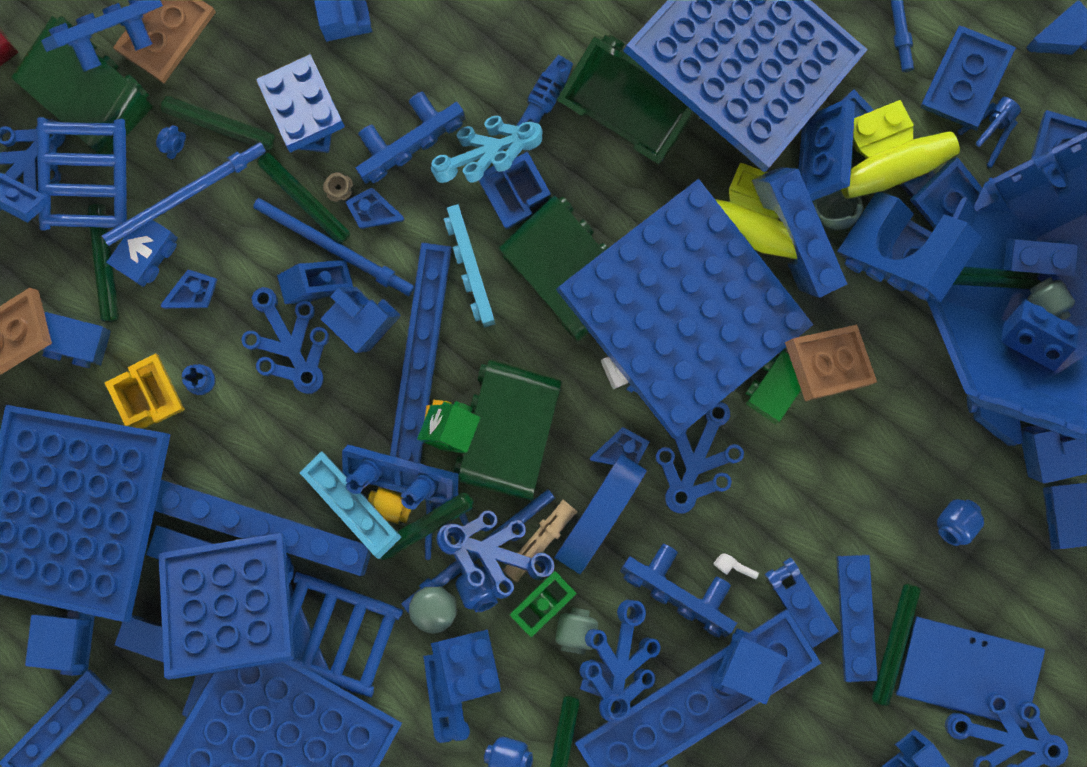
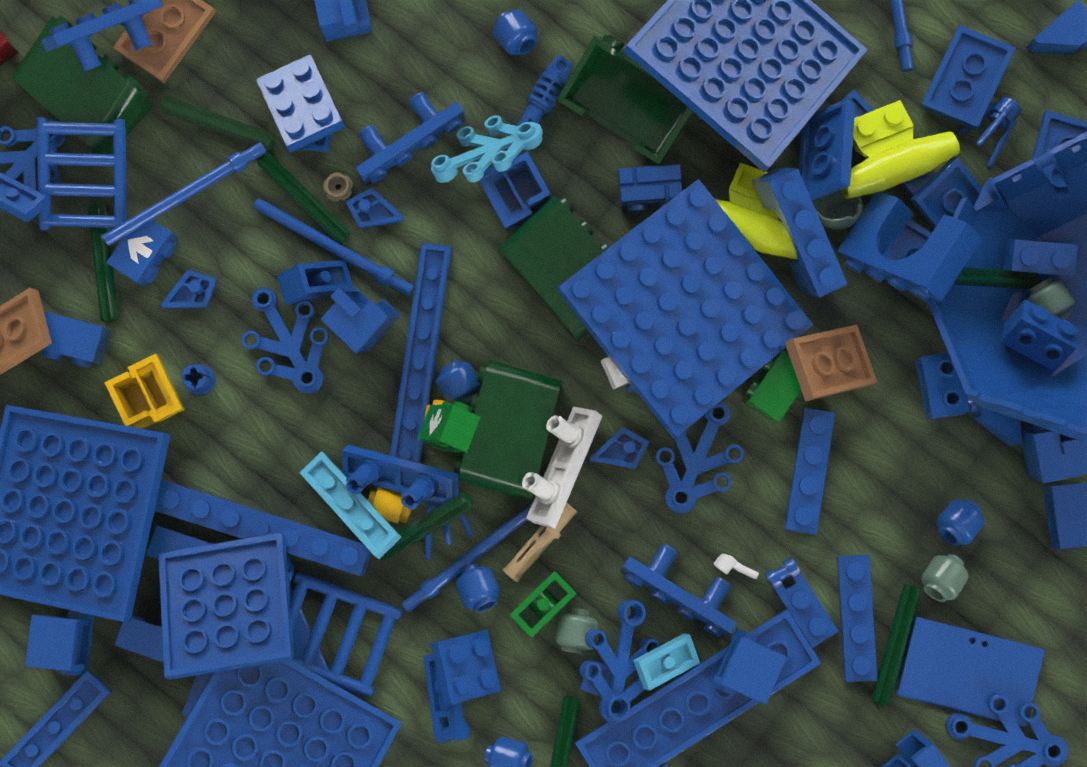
blue plate [156,125,186,159] -> none
sand green hair [409,586,457,634] -> none
plant [437,510,554,599] -> none
medium azure plate [444,204,495,328] -> none
blue slope [554,454,647,574] -> none
none -> blue head [436,359,481,405]
none -> blue head [493,10,538,55]
none -> white plate [522,407,602,529]
none -> blue brick [618,164,682,214]
none -> medium azure plate [633,633,700,691]
none -> blue plate [784,408,835,535]
none -> blue brick [915,352,972,421]
none -> sand green head [921,554,969,602]

